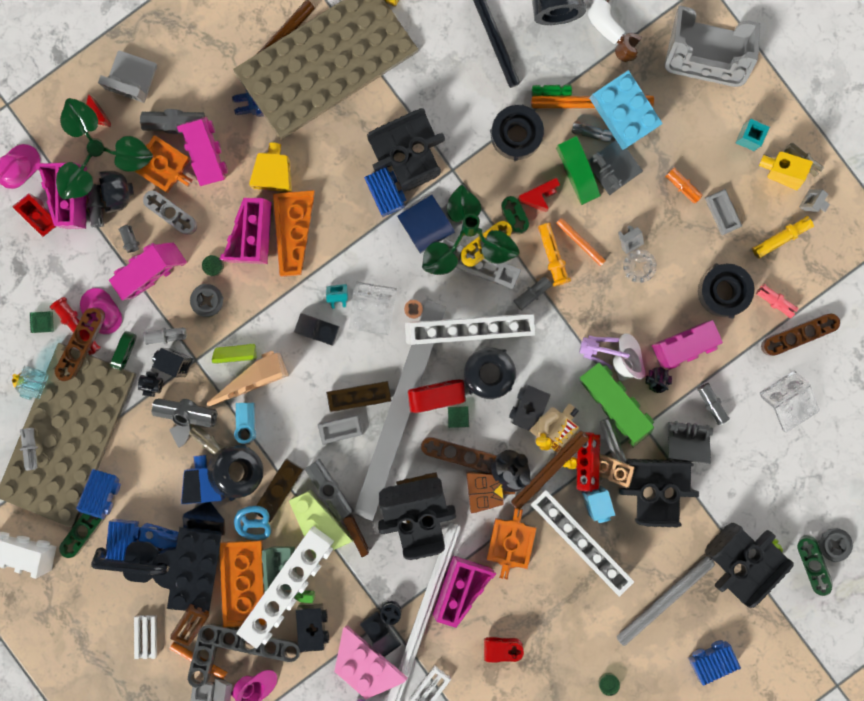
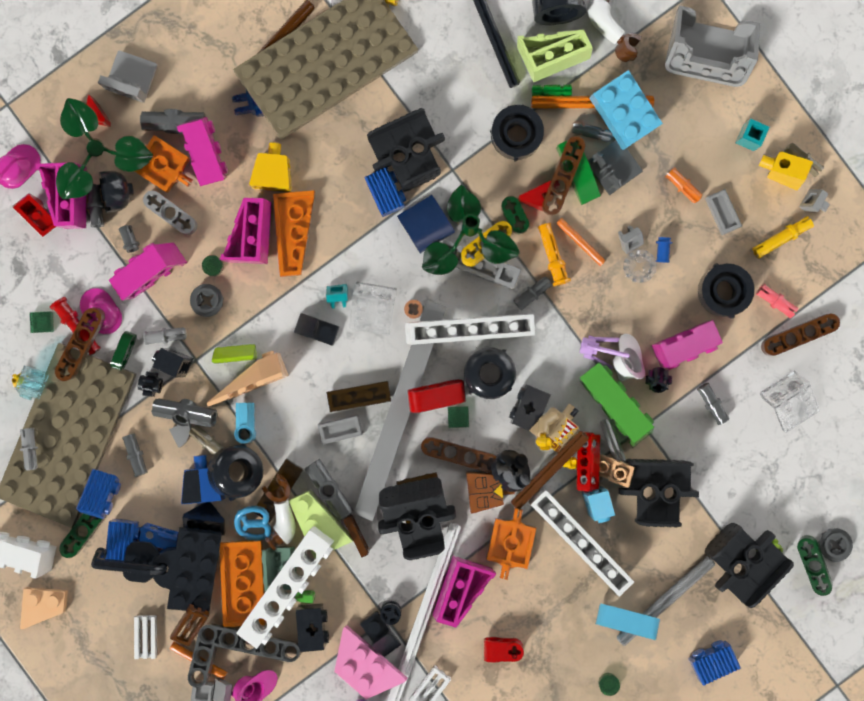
dark grey hinge [668,421,713,464] -> none
none -> light nougat wing [20,587,68,629]
none -> dark grey pin [122,433,148,477]
none -> piece [262,474,296,550]
none -> yellowish green wedge [517,30,593,83]
none -> reddish brown beam [542,136,585,215]
none -> medium azure beam [595,603,660,640]
none -> blue pin [656,237,673,263]

